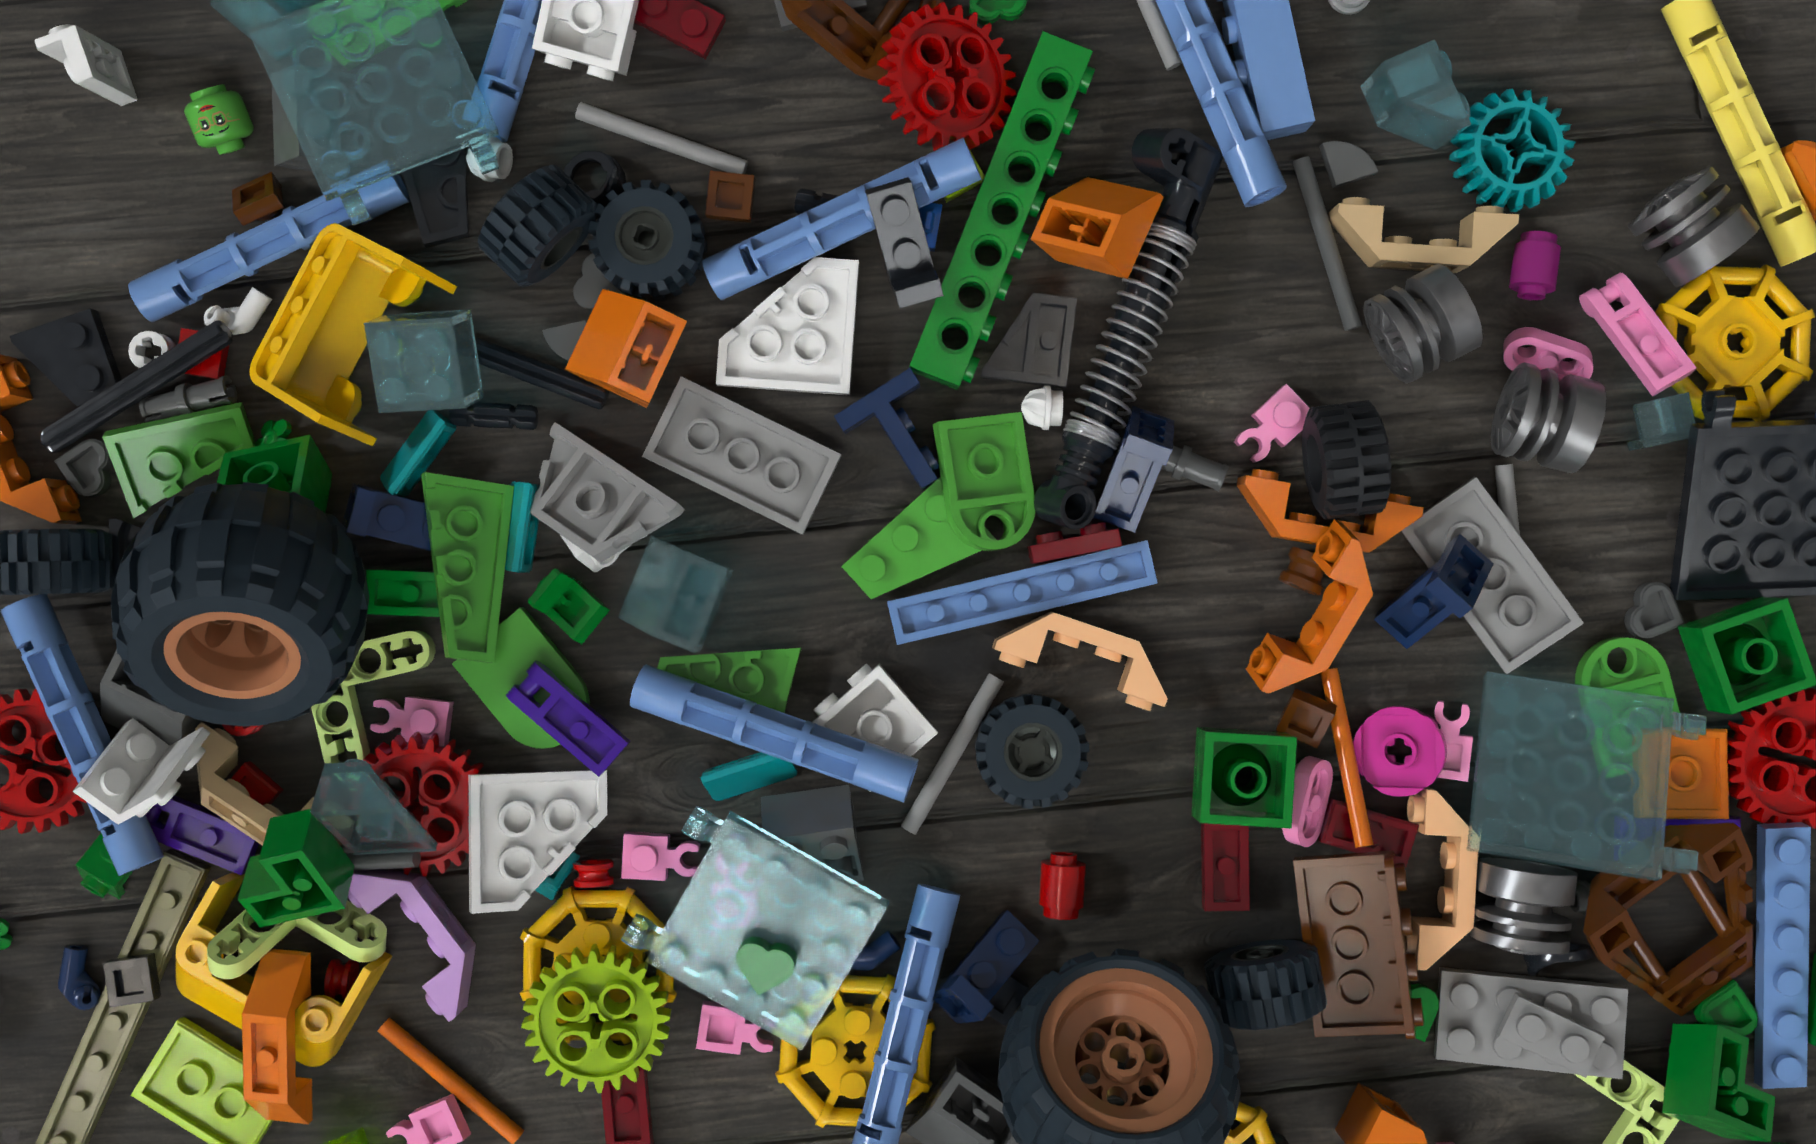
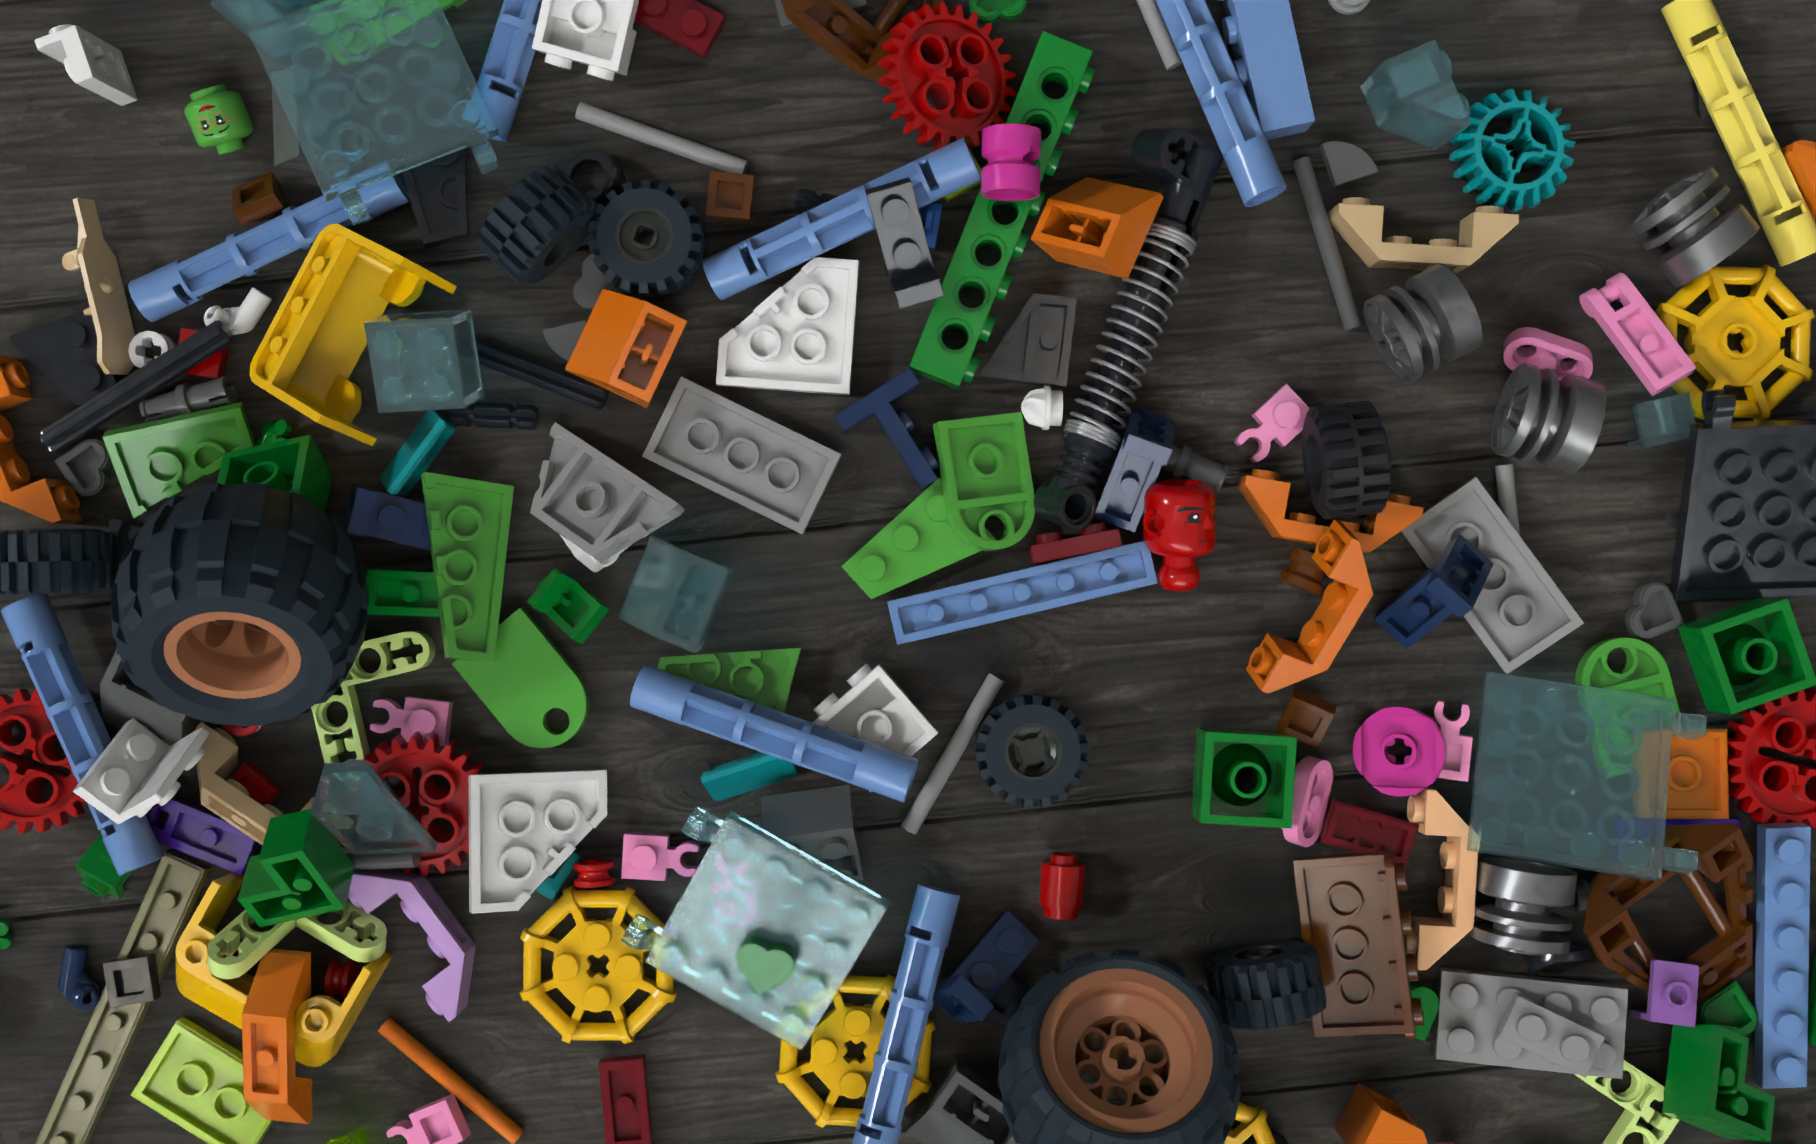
white plate [466,136,513,182] -> none
teal slope [505,481,540,573] -> none
dark purple plate [506,660,631,777] -> none
lime gear [522,944,671,1093] -> none
bright pink plate [696,1000,777,1055] -> none
dark blue arm [832,930,901,971] -> none
light nougat slope [992,611,1168,711] -> none
dark red plate [1201,823,1250,911] -> none
orange bar [1320,668,1374,848] -> none
magenta brick [1509,231,1561,301] -> none
none -> tan piece [62,198,135,375]
none -> dark pink wheel [981,124,1041,201]
none -> red piece [1143,479,1216,591]
none -> medium lavender bracket [1628,959,1699,1027]

